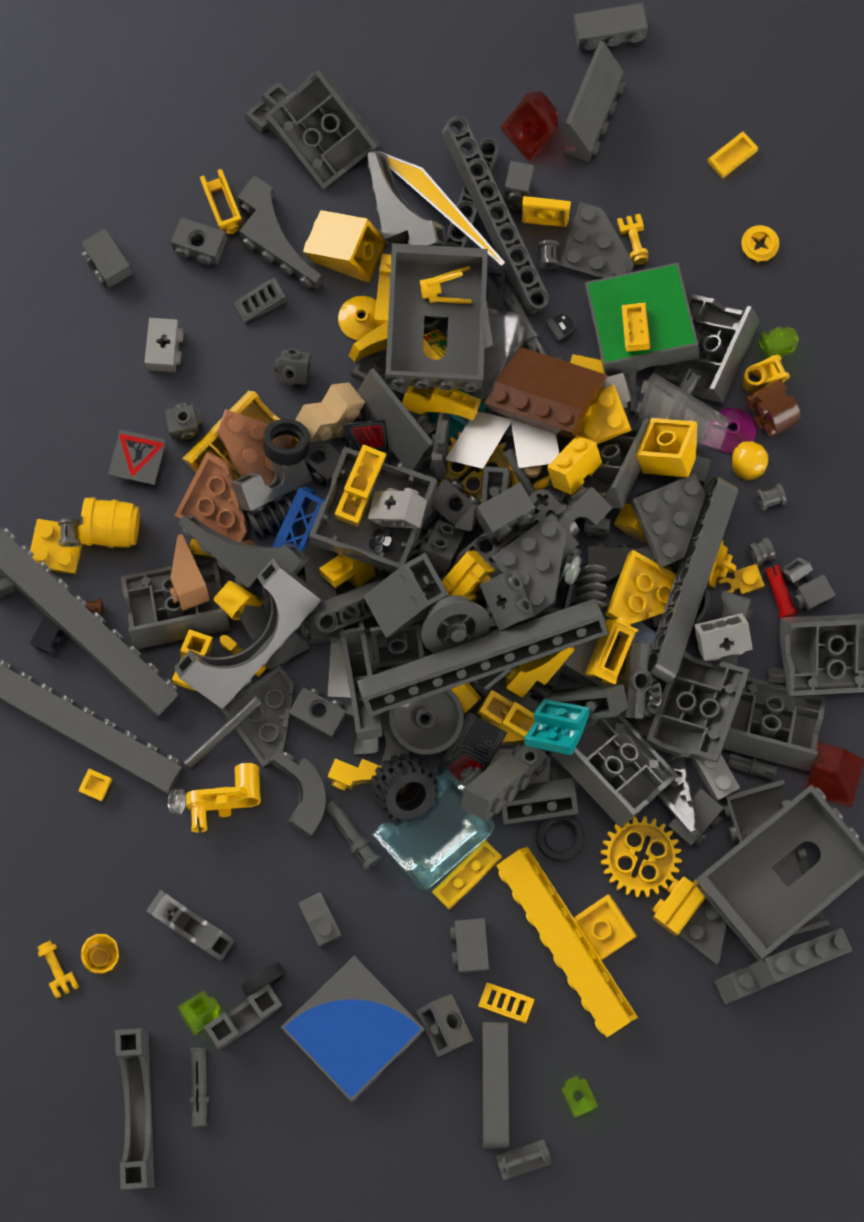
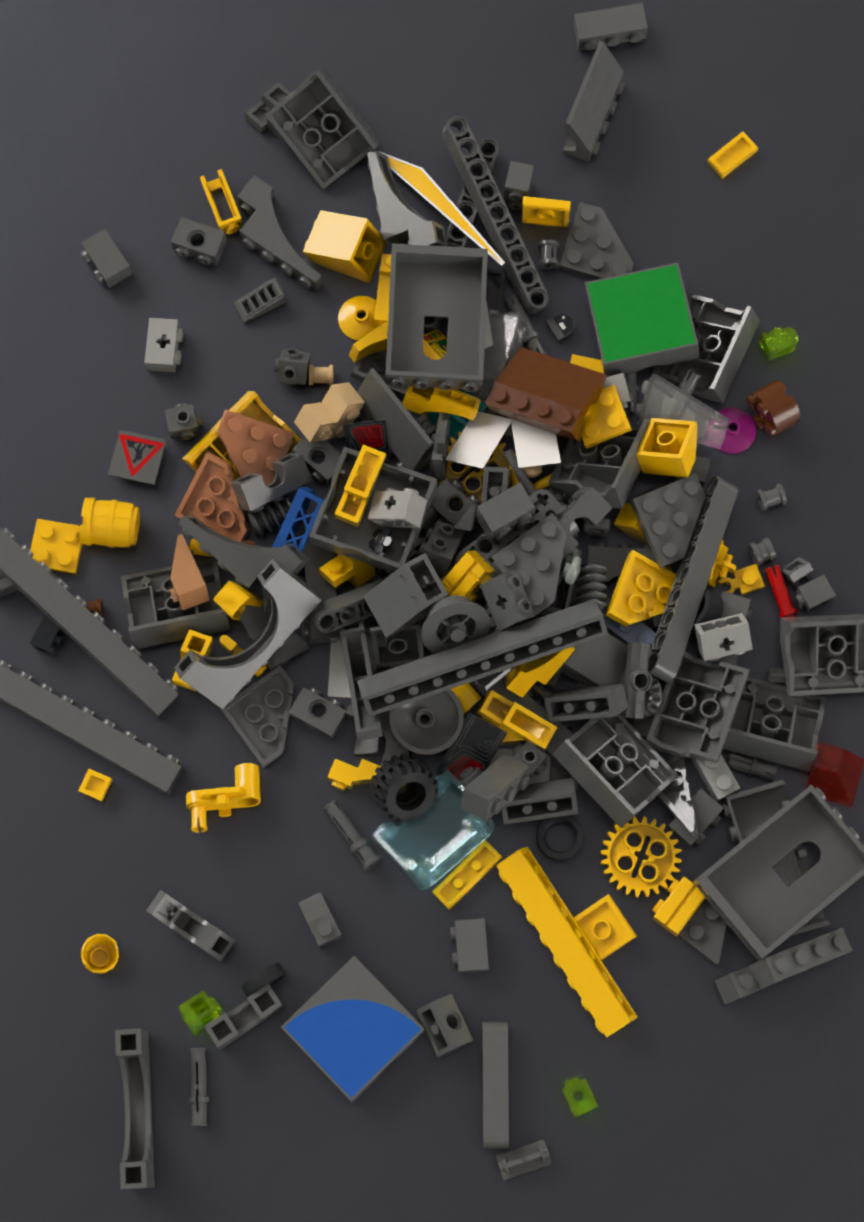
yellow hinge [37,940,80,999] -> none
dark grey bush [58,518,80,547] -> none
clear tile [168,788,186,814] -> none
dark grey bar [184,696,262,769] -> none
black tyre [263,418,310,466] -> none
dark grey arch [269,751,326,837] -> none
yellow plant [419,266,472,304] -> none
yellow slope [478,982,535,1024] -> none
clear red slope [500,91,559,161] -> none
teal slope [524,699,590,755] -> none
yellow brick [547,435,602,495] -> none
yellow window [584,617,638,685] -> none
yellow hinge [617,214,649,265] -> none
yellow plate [622,303,650,352] -> none
yellow hair [731,441,768,481] -> none
yellow gear [741,225,779,263] -> none
yellow piece [741,354,790,393] -> none
none -> tan bush [309,364,334,386]

